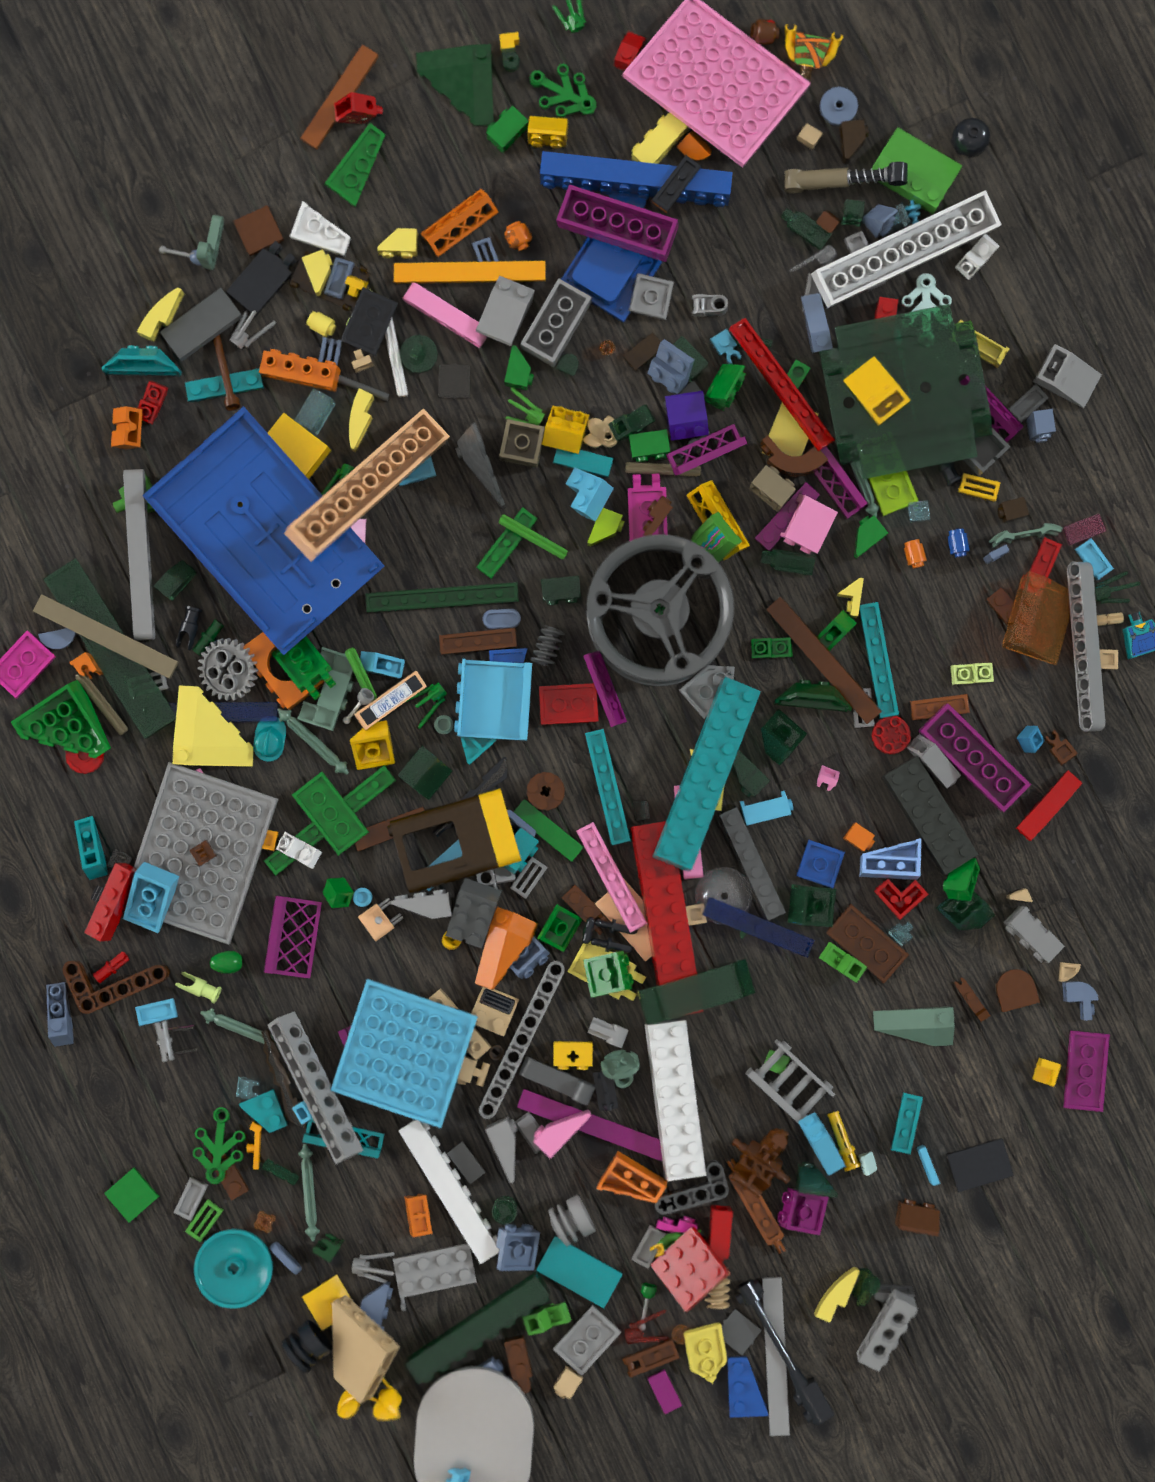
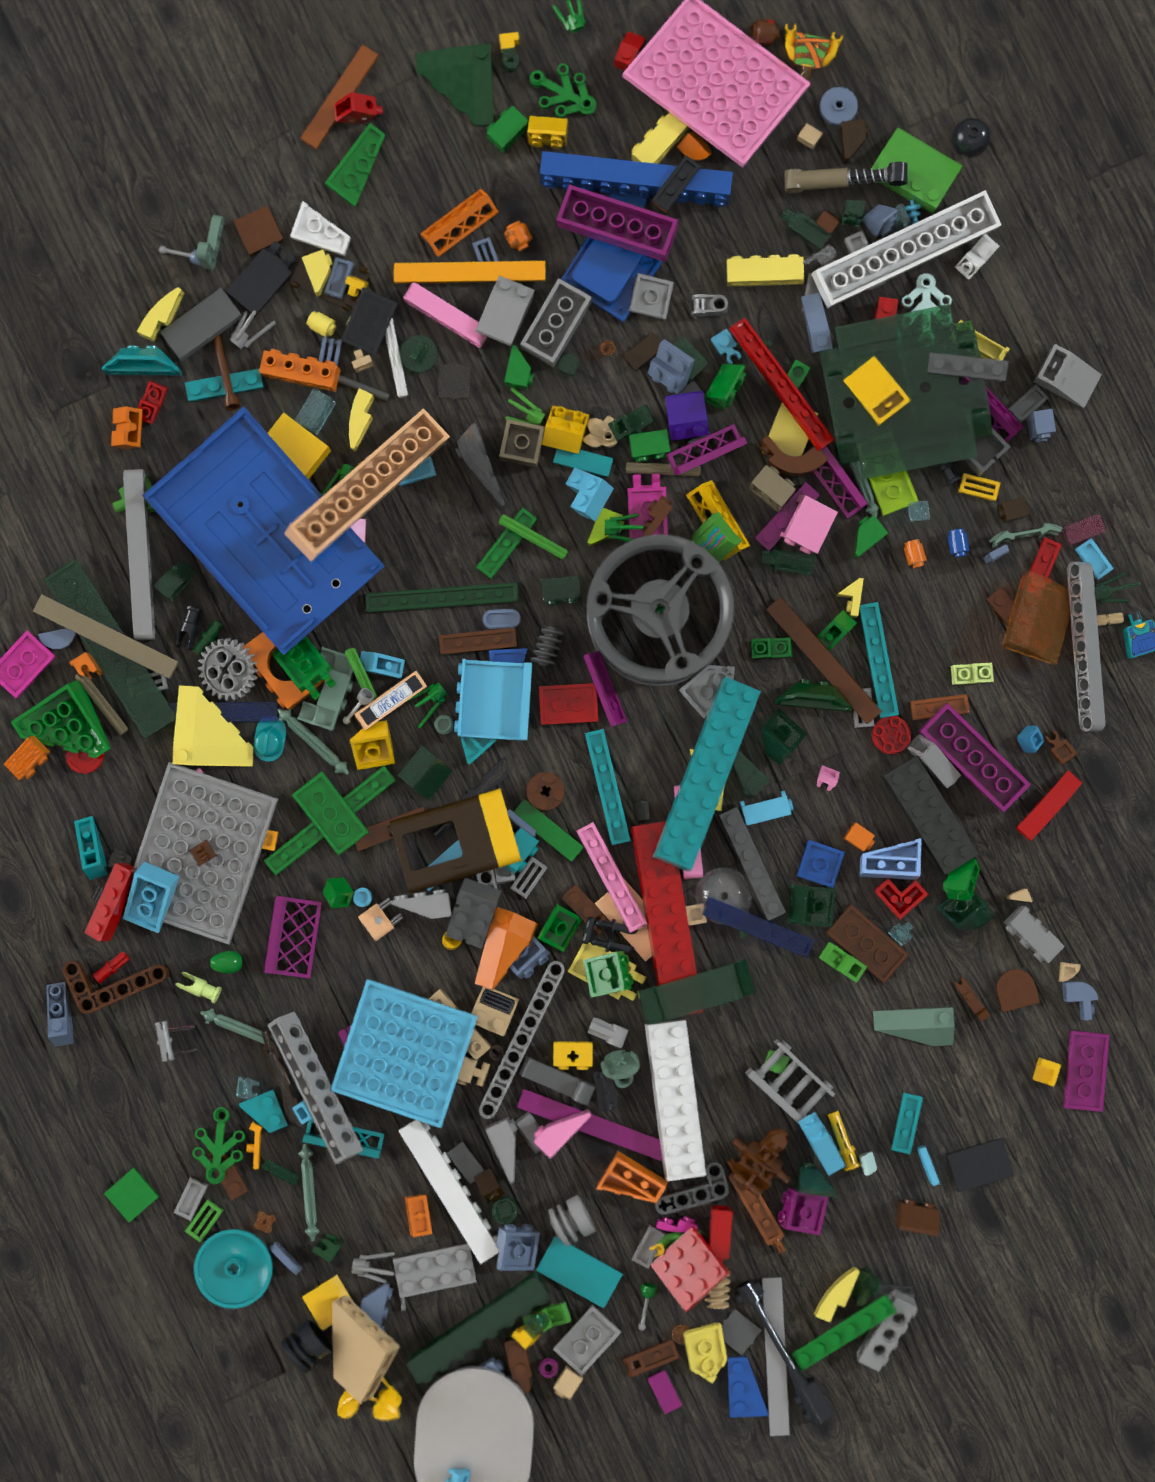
medium azure tile [135,998,178,1026] -> none
white slope [276,832,322,869] -> none
light yellow slope [378,228,418,259] -> none
clear red plant [625,1309,669,1344] -> none
tan plate [1100,650,1118,670] -> none
none -> orange brick [4,736,50,780]
none -> dark brown brick [473,1168,505,1203]
none -> leg [512,1311,549,1349]
none -> magenta plate [539,1358,558,1378]
none -> green plant [605,513,644,542]
none -> light yellow brick [727,254,804,286]
none -> green plate [791,1294,897,1371]
none -> dark grey plate [927,353,1008,381]

